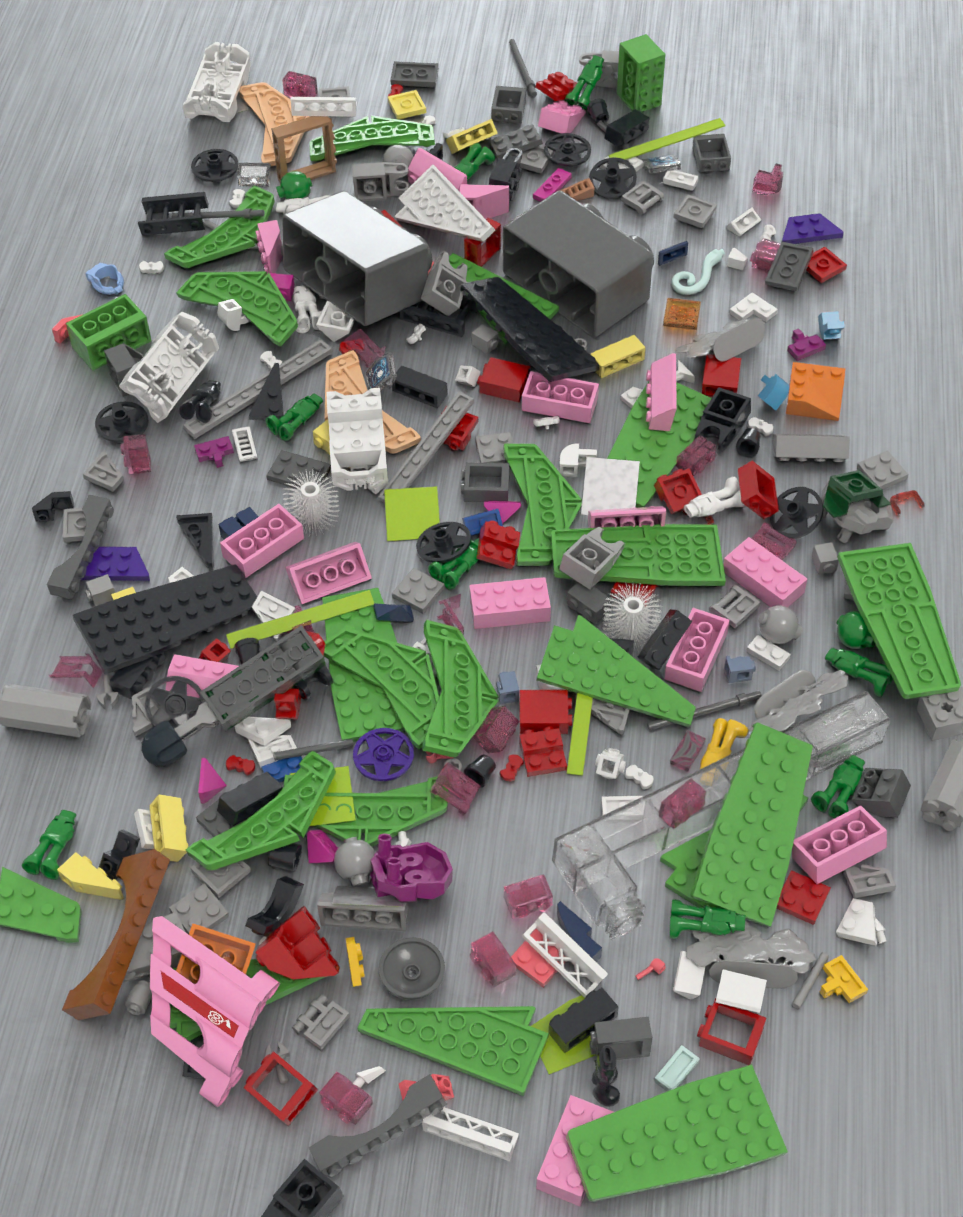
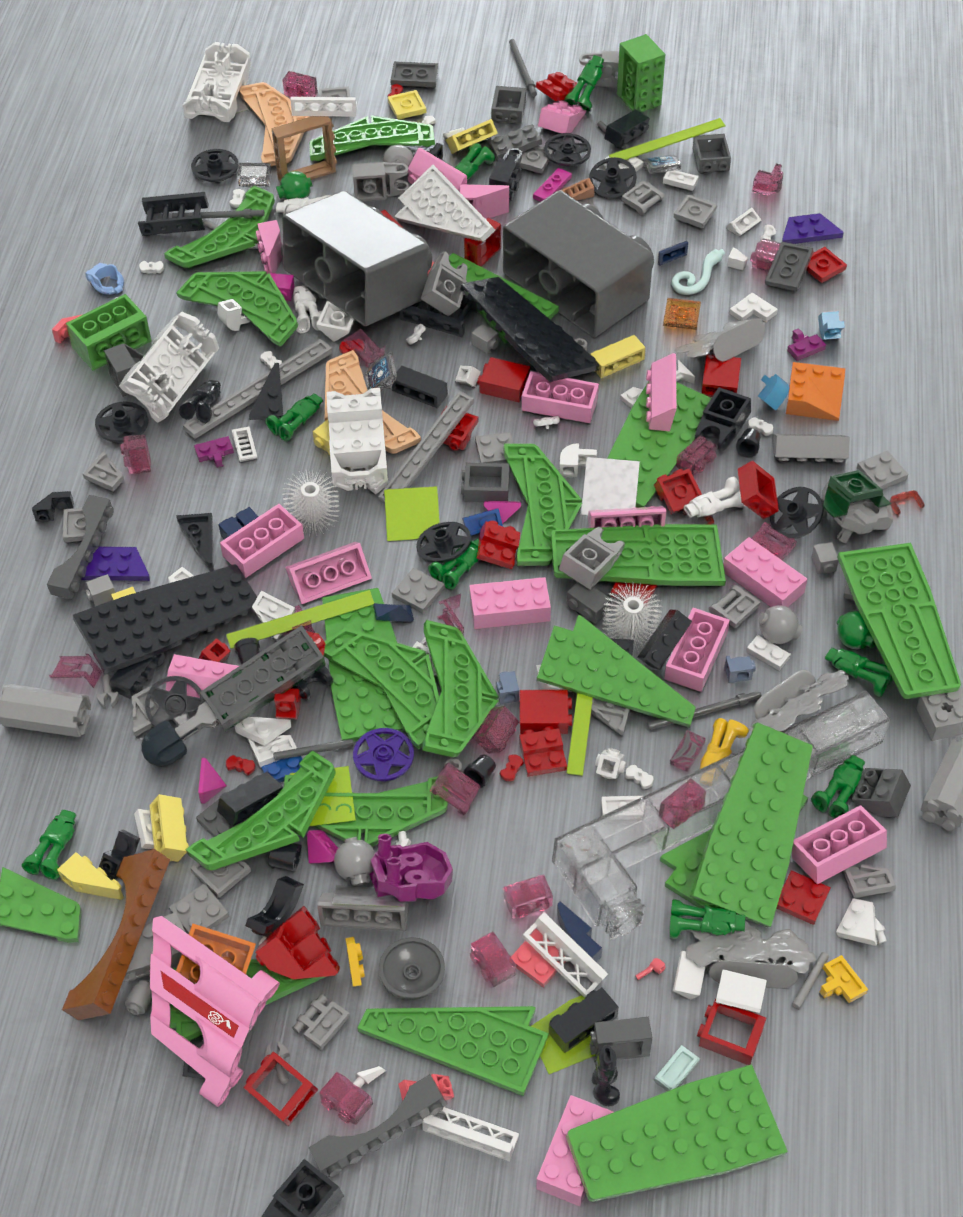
dark grey plate [266,450,331,489] -> none
coral hand [425,751,454,763] -> none
black piece [587,98,609,124] -> none

